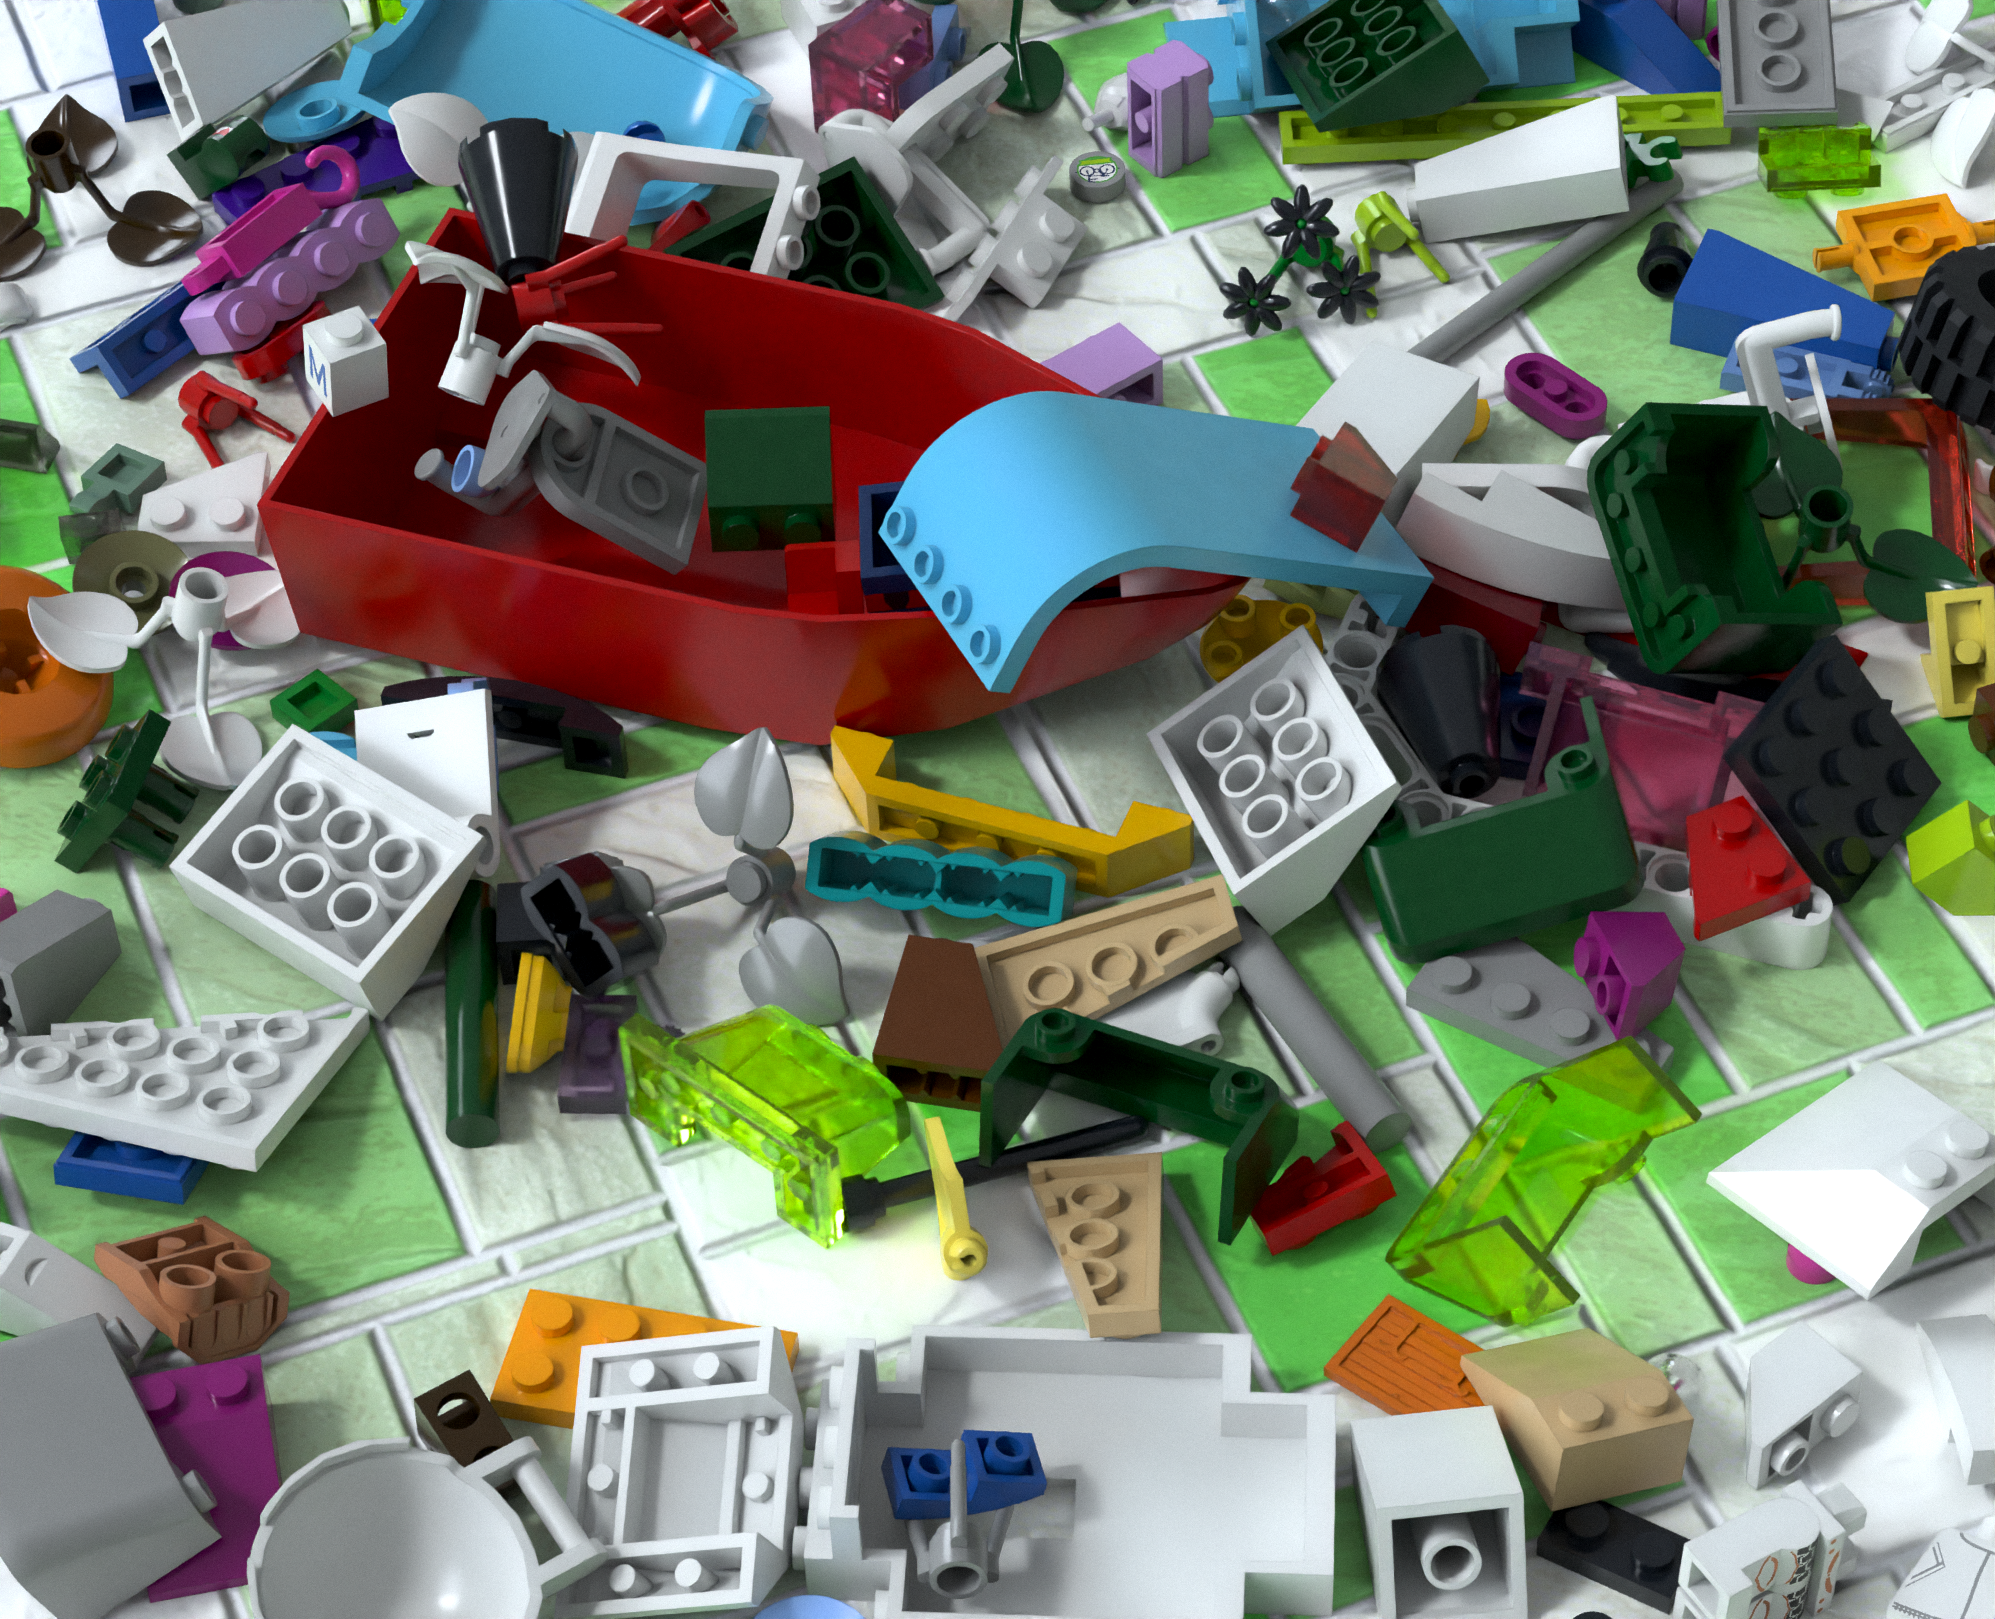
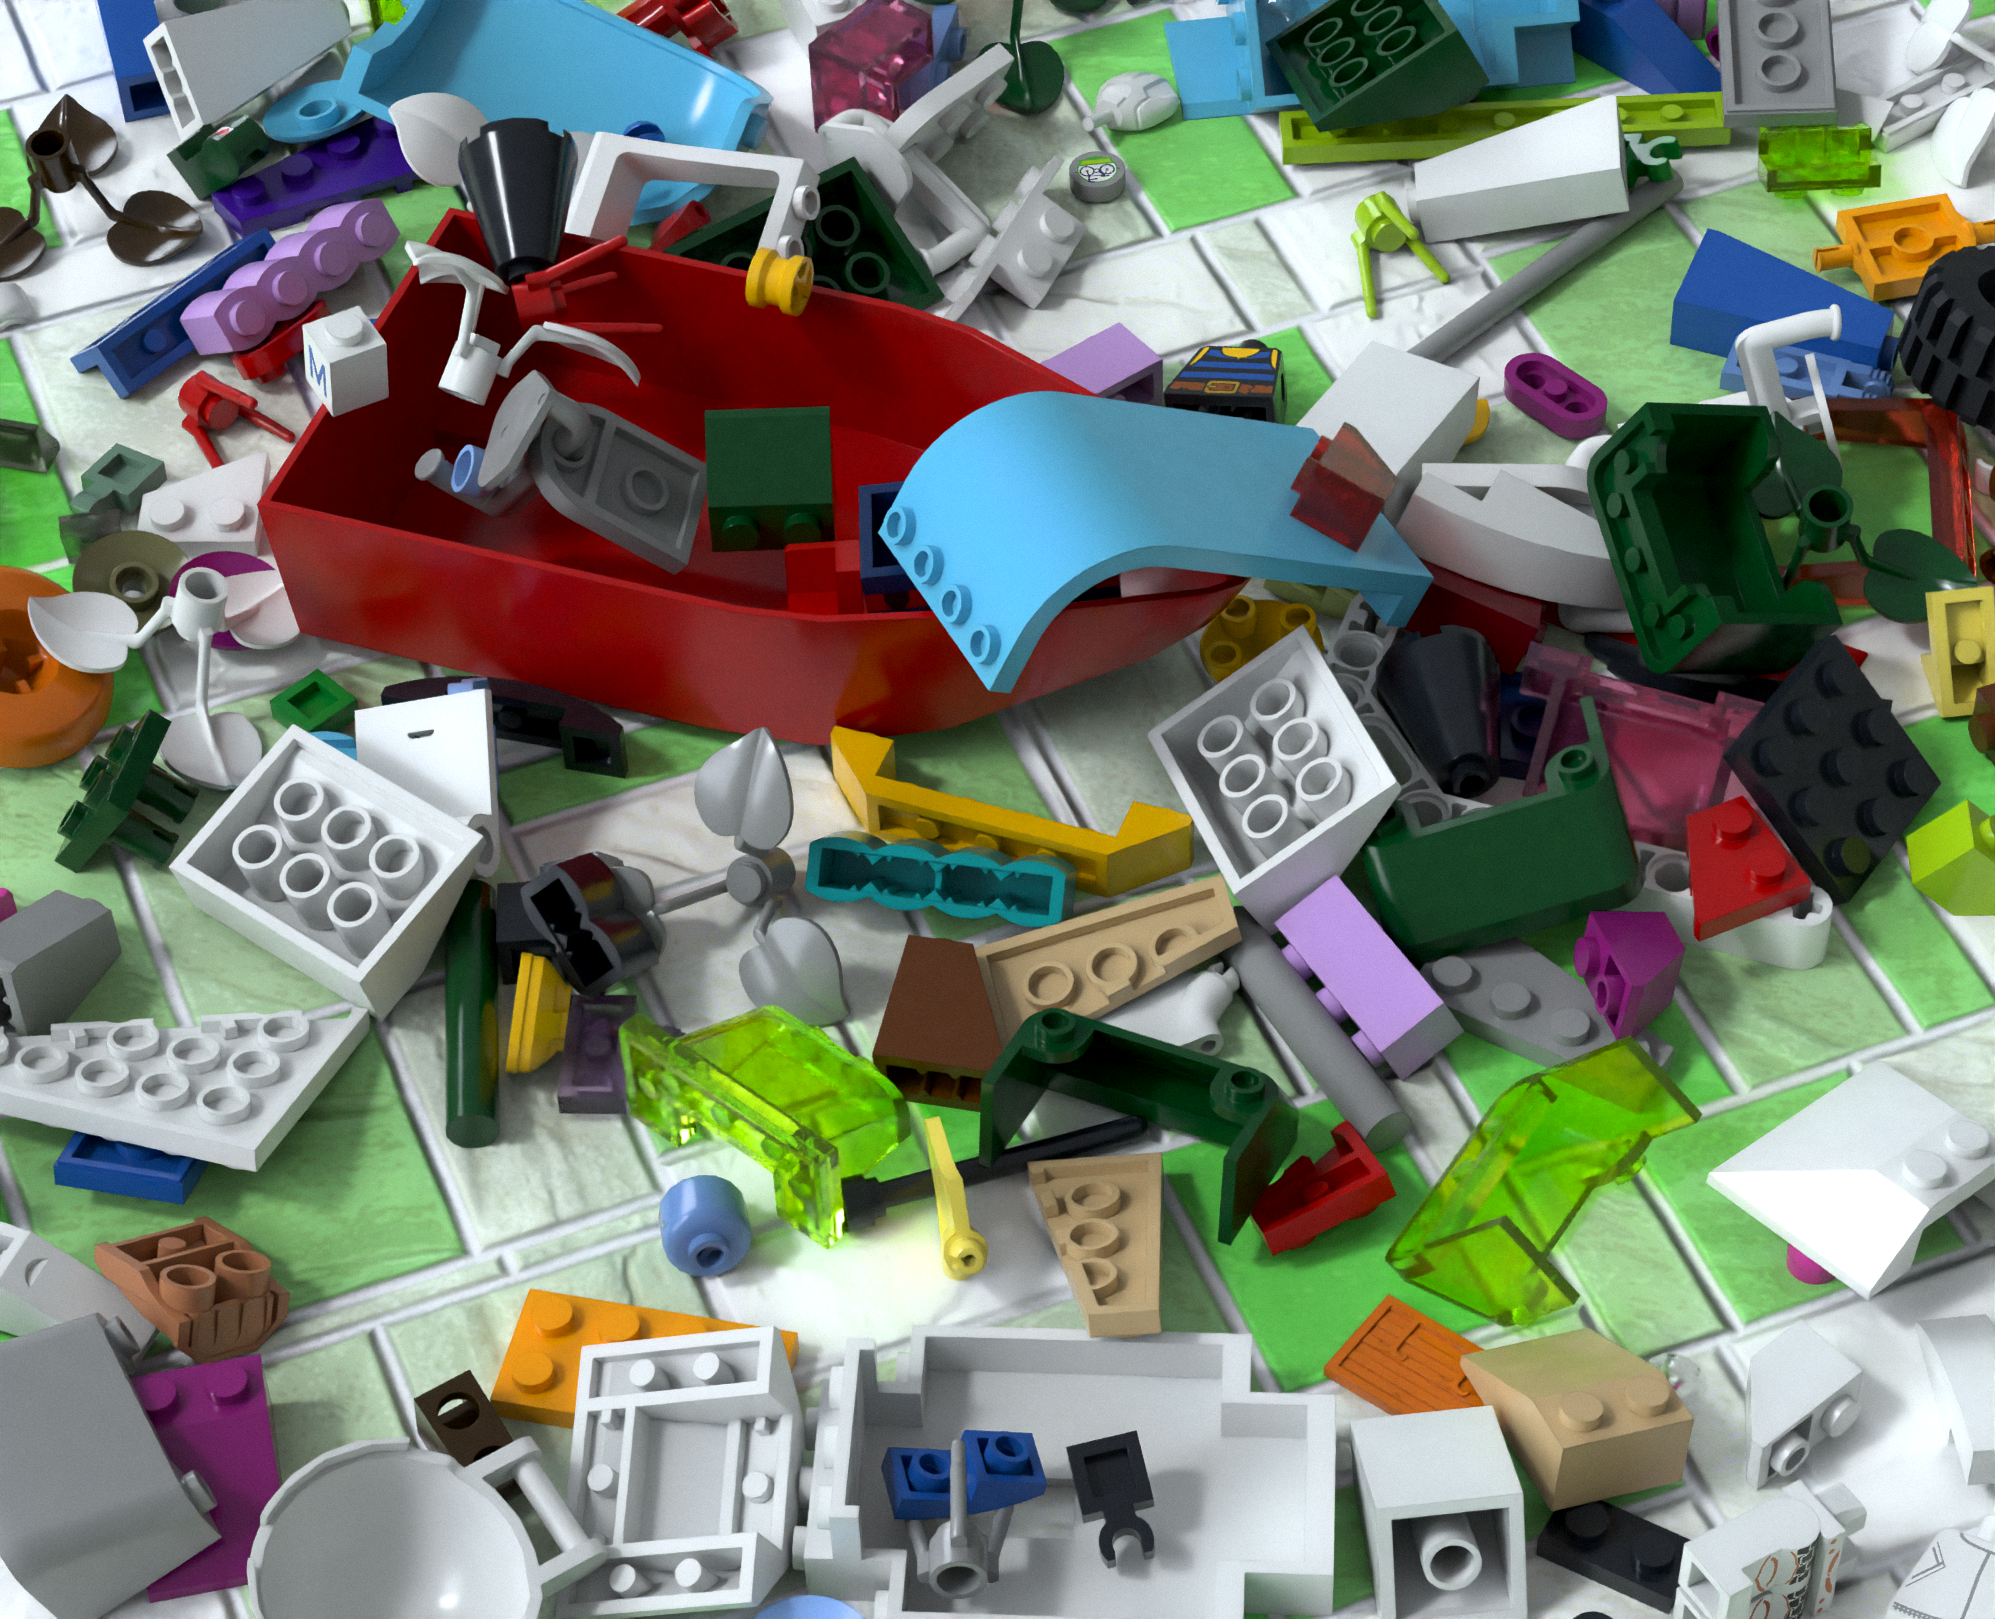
dark pink piece [181,145,360,296] -> none
lavender brick [1127,40,1214,178] -> none
black plant [1219,184,1381,336] -> none
black cone [1637,222,1693,298] -> none
none -> medium blue head [658,1175,752,1277]
none -> yellow wheel [745,247,814,317]
none -> black plate [1066,1430,1155,1569]
none -> black torso [1163,339,1287,424]
none -> lavender brick [1274,874,1464,1081]

